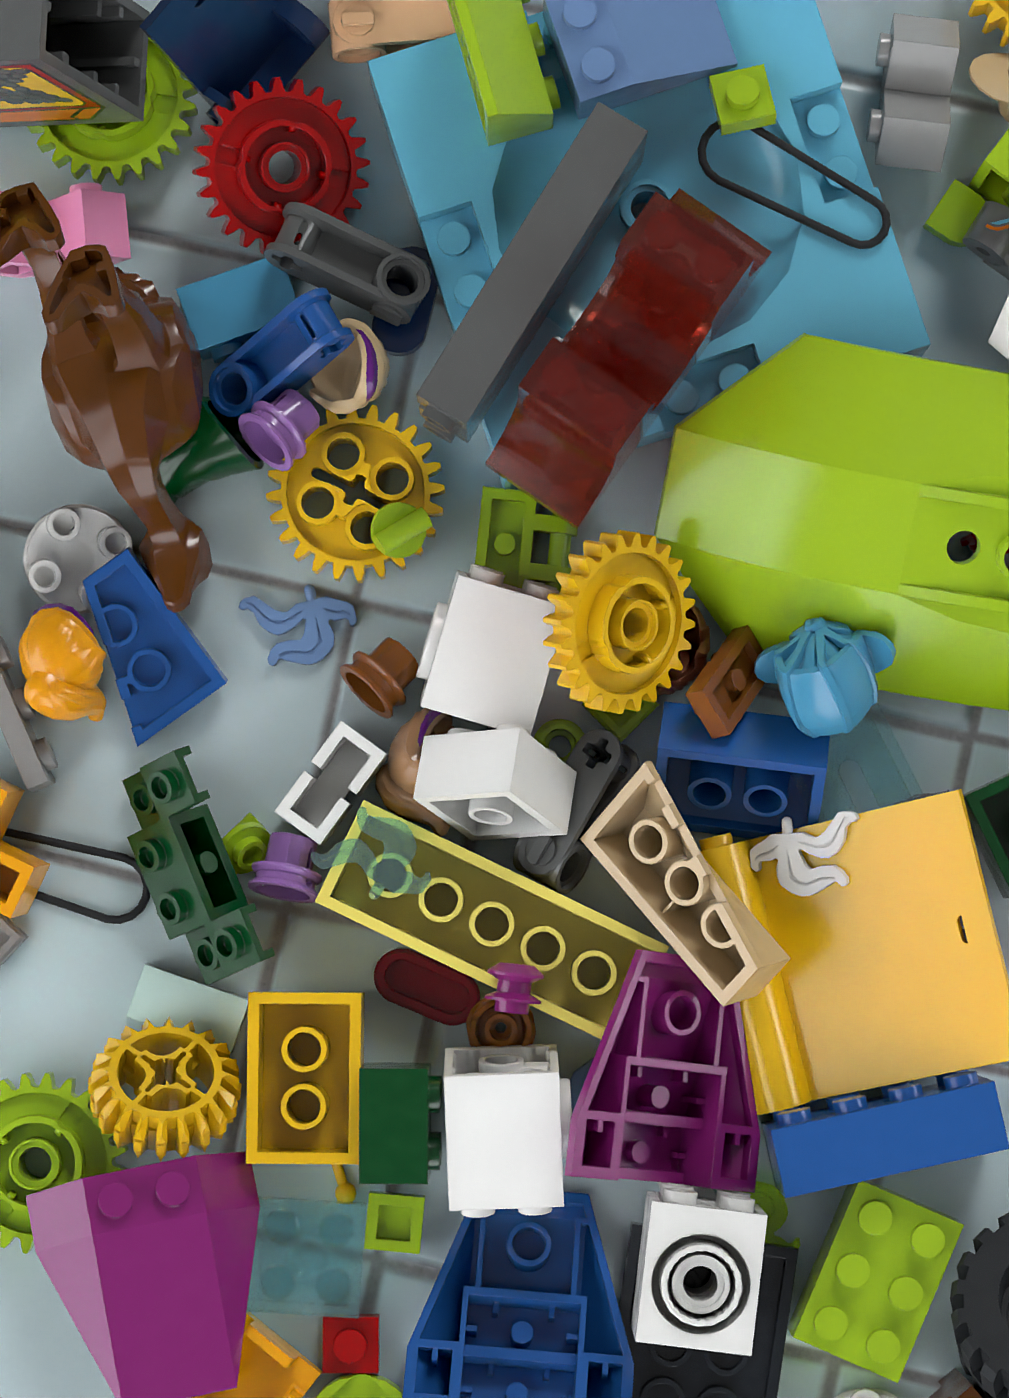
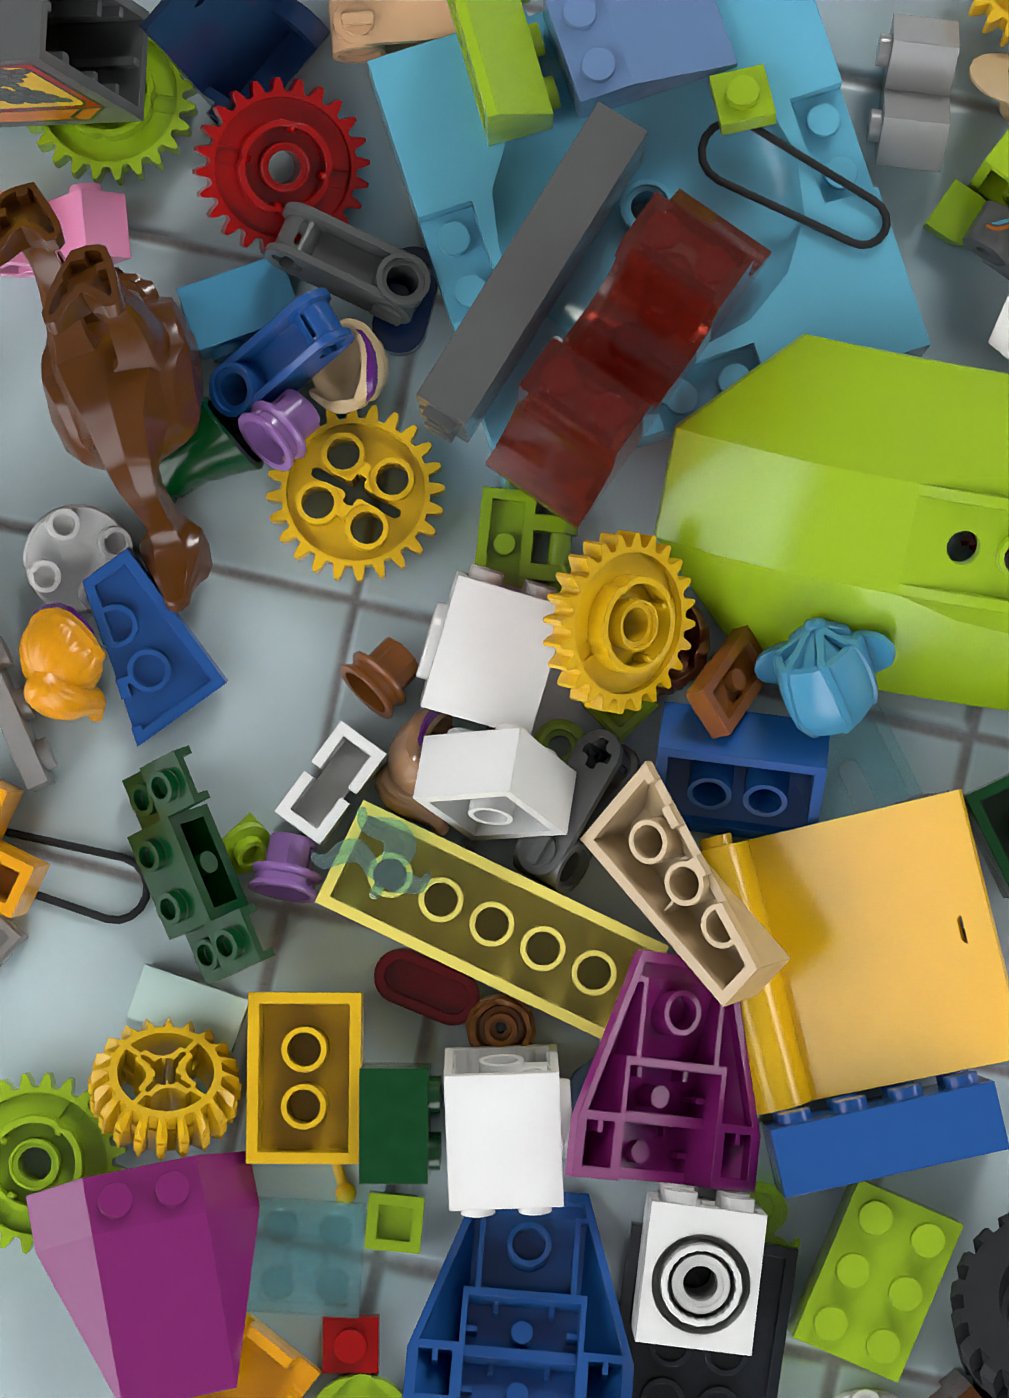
medium blue piece [239,584,357,666] -> none
lime plate [370,502,433,558] -> none
magenta wheel [484,962,544,1015] -> none
white piece [750,811,860,896] -> none

